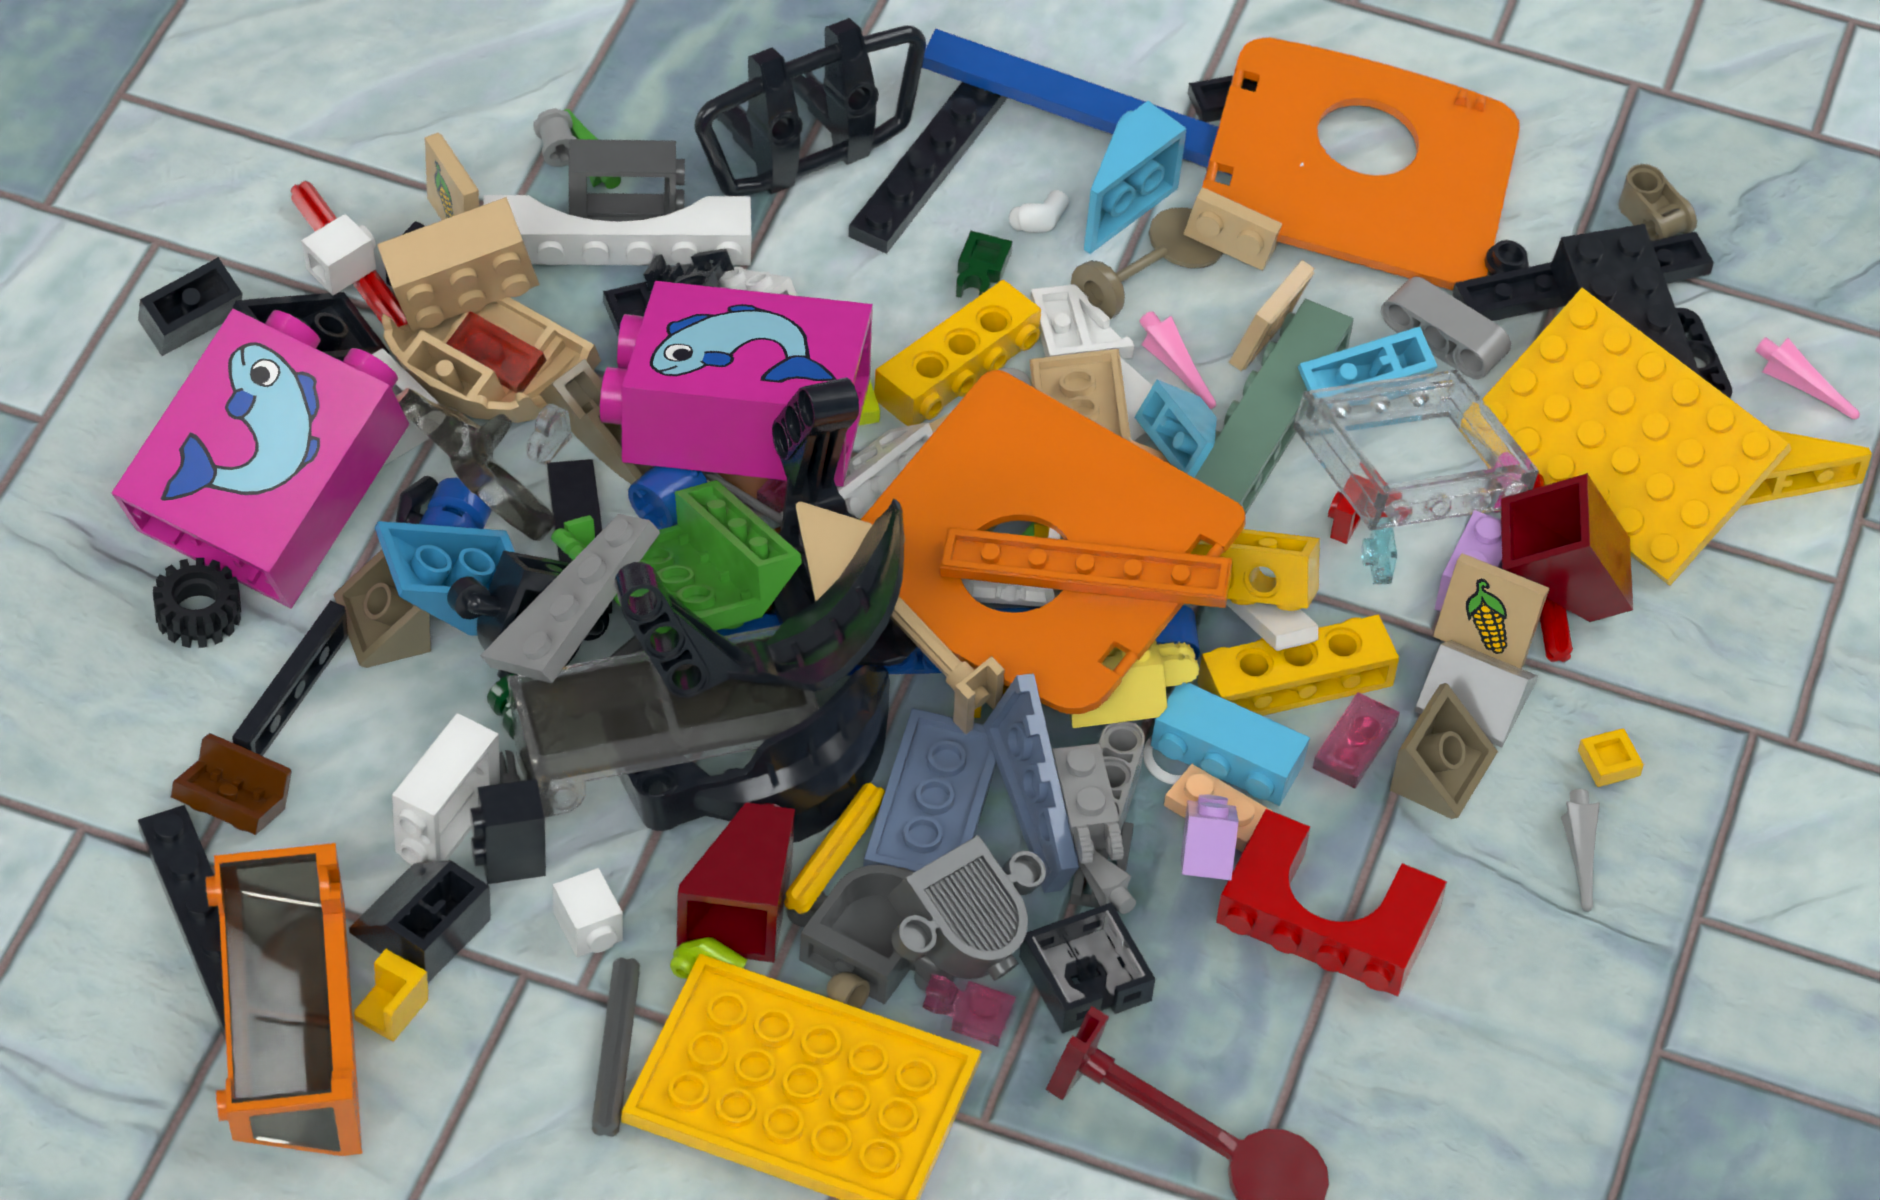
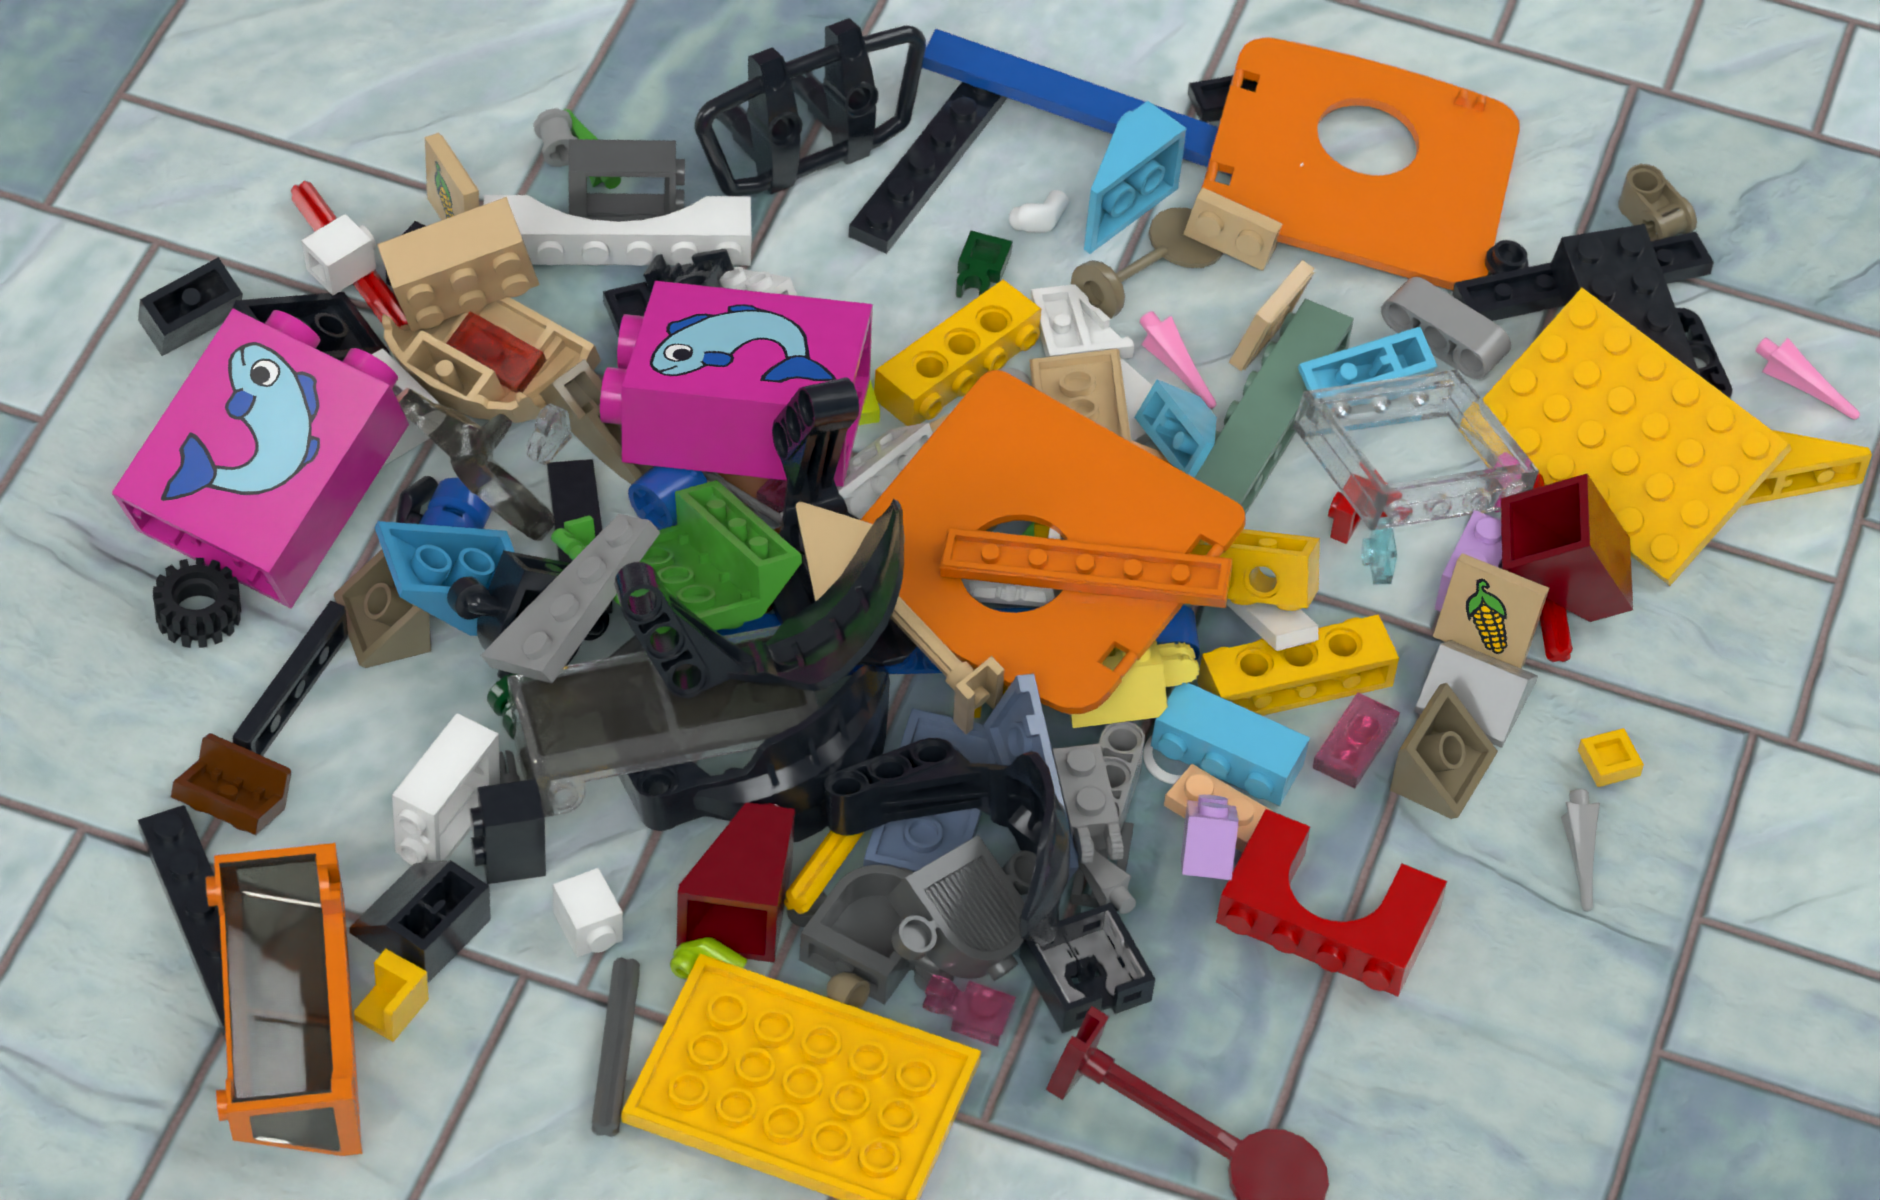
none -> black piece [824,738,1070,947]

